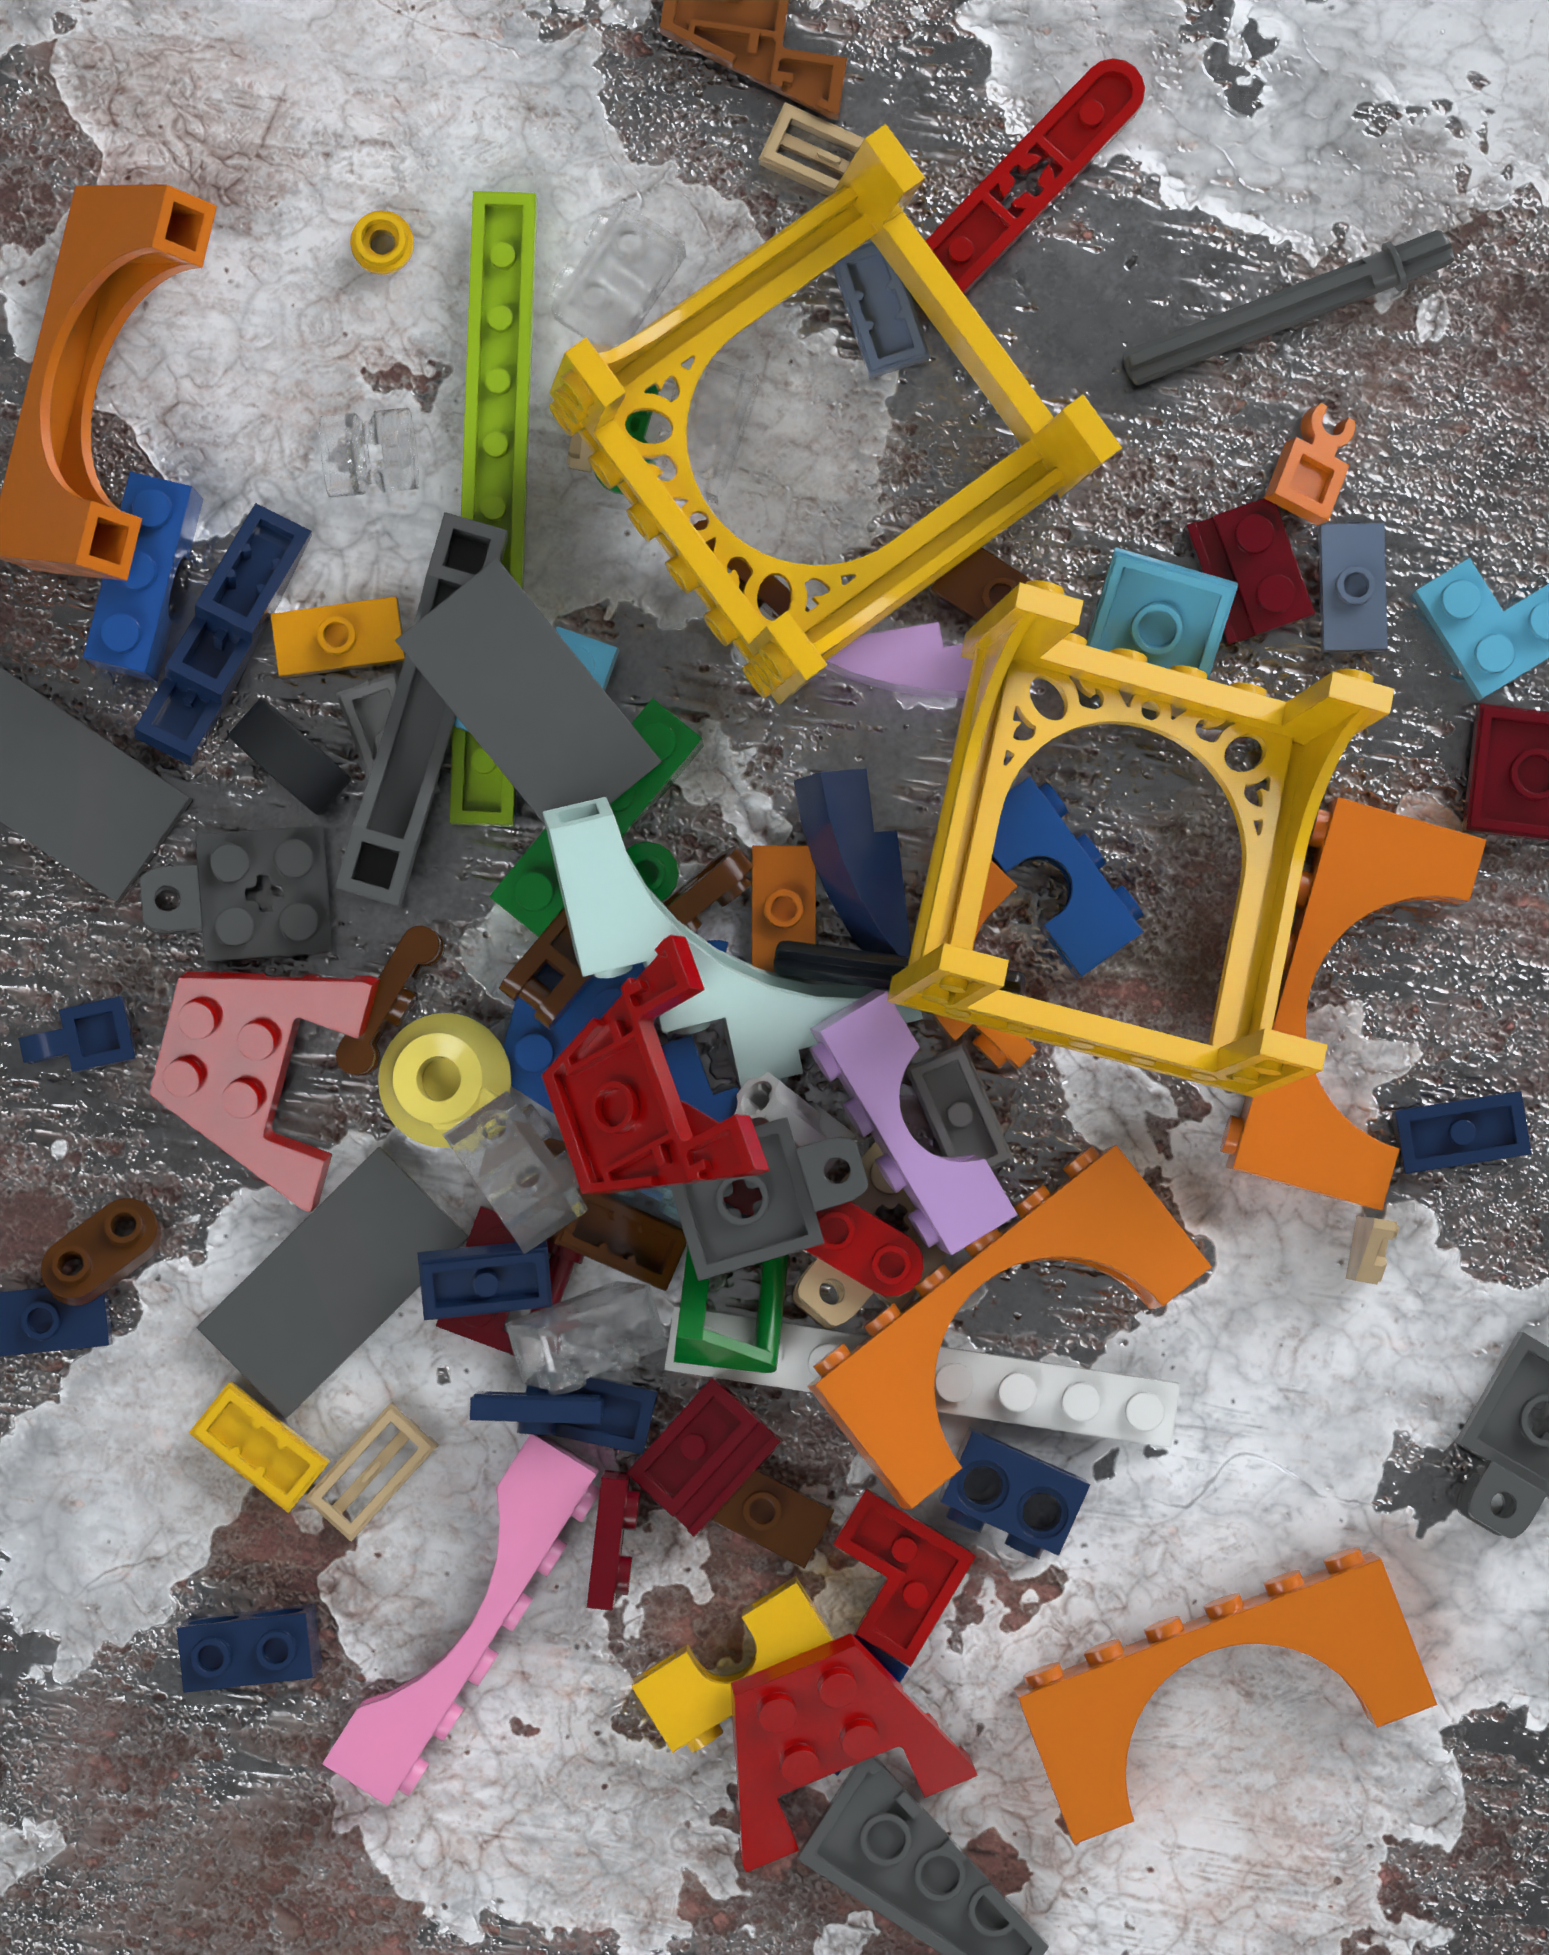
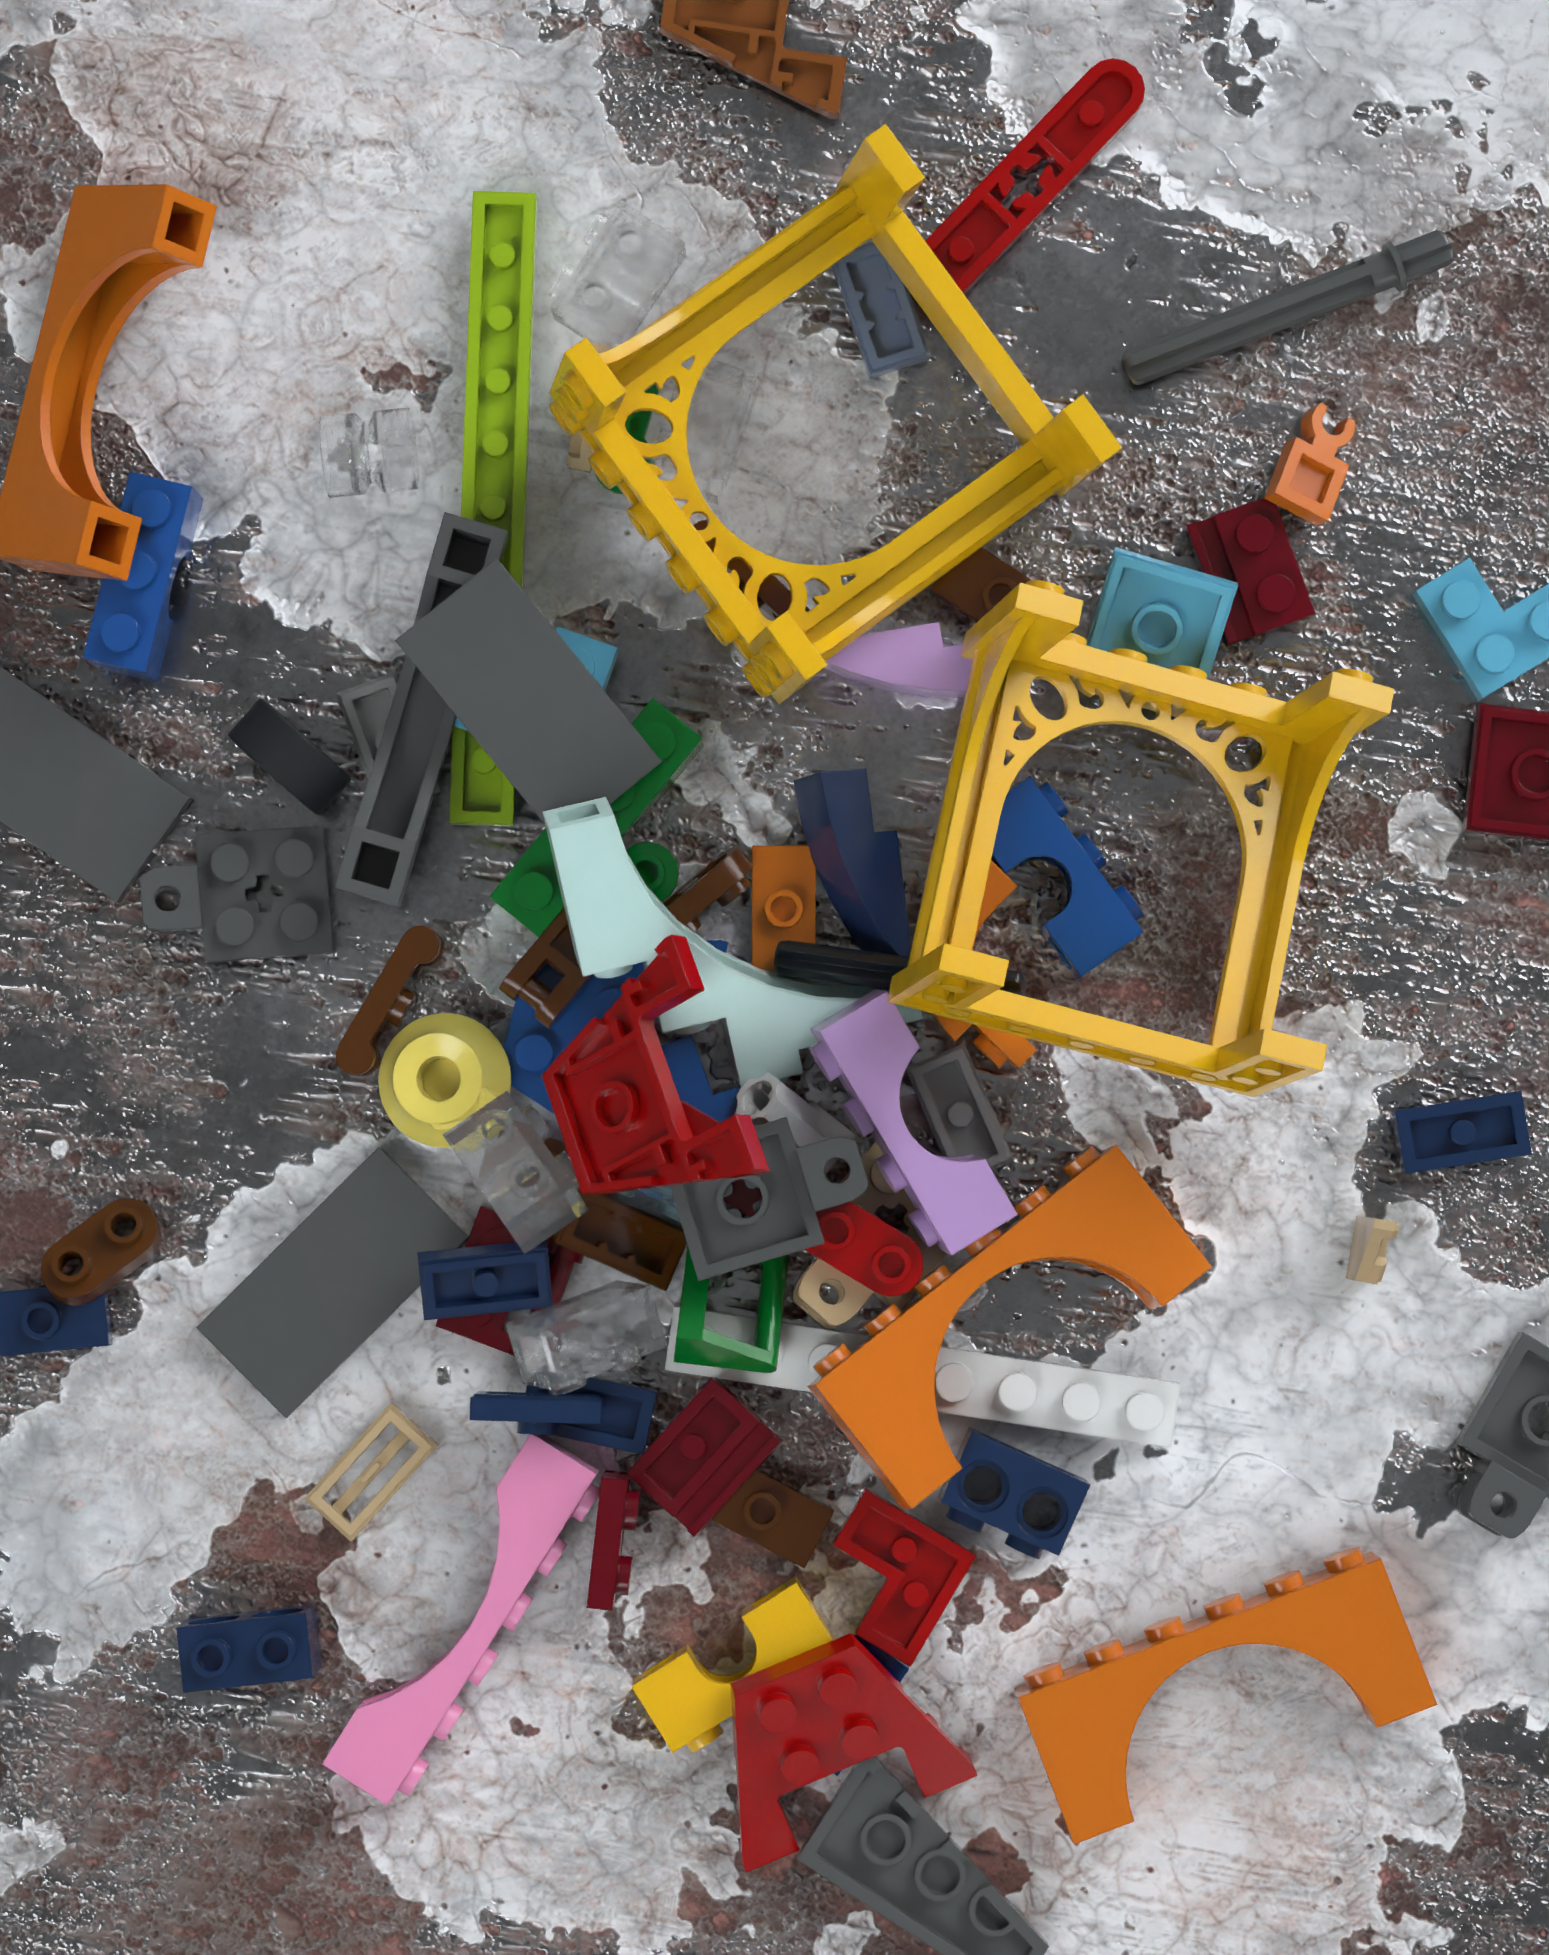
dark blue plate [18,996,138,1073] -> none
dark blue slope [134,503,312,766] -> none
wing [149,971,380,1212] -> none
yellow plate [189,1381,331,1513] -> none
light orange plate [270,596,406,679] -> none
yellow plate [350,210,414,275] -> none
tan tile [759,102,865,196] -> none
orange arch [1220,797,1487,1211] -> none
sand blue plate [1318,523,1388,653] -> none

